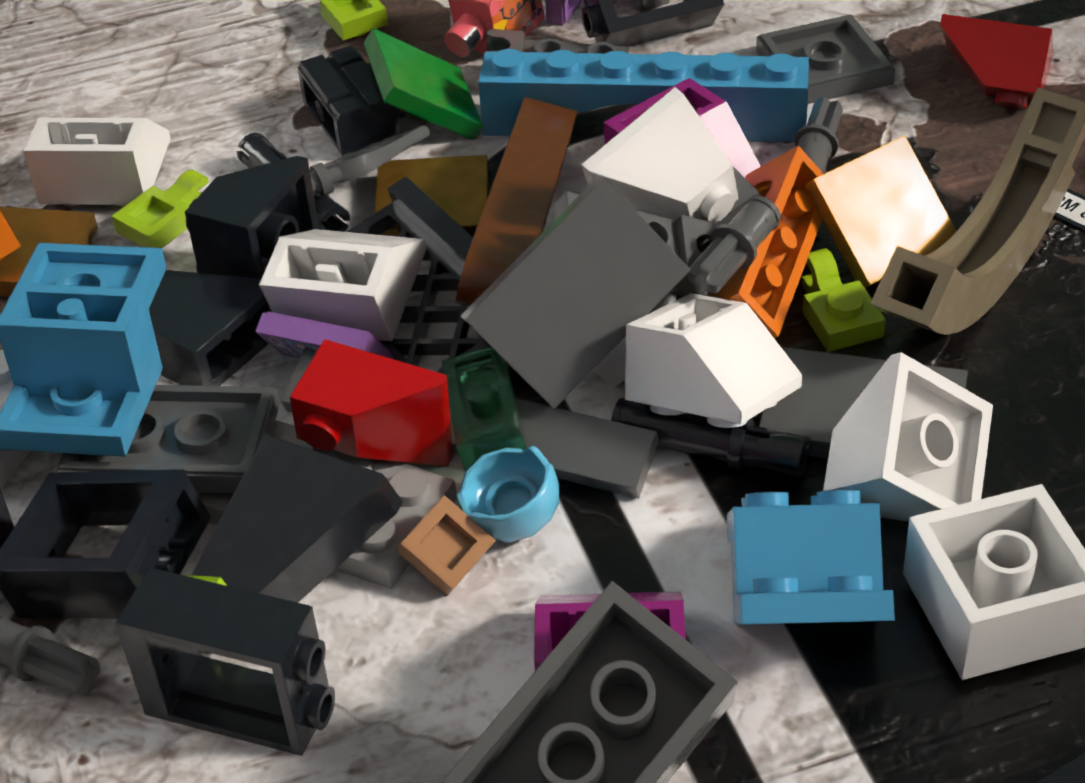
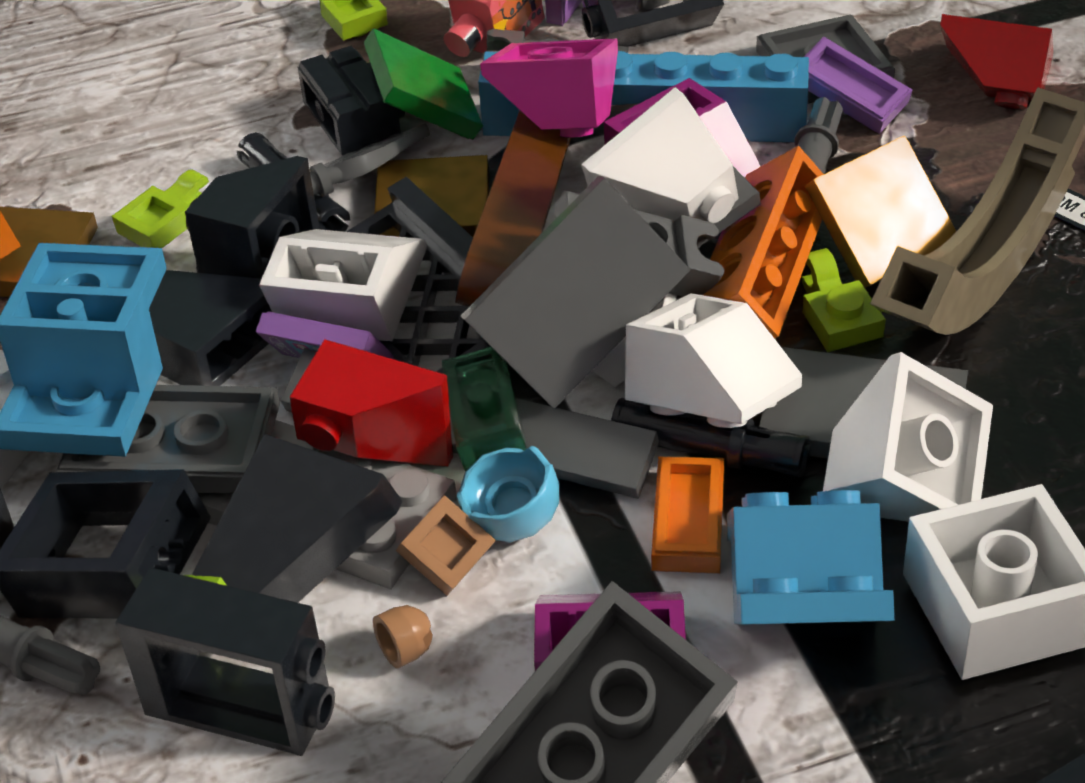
white slope [23,117,170,207] -> none
dark grey axle [687,196,781,296] -> none
none -> medium nougat hinge [373,605,433,669]
none -> dark pink slope [480,38,618,137]
none -> orange tile [651,456,724,574]
none -> medium lavender tile [804,36,913,134]

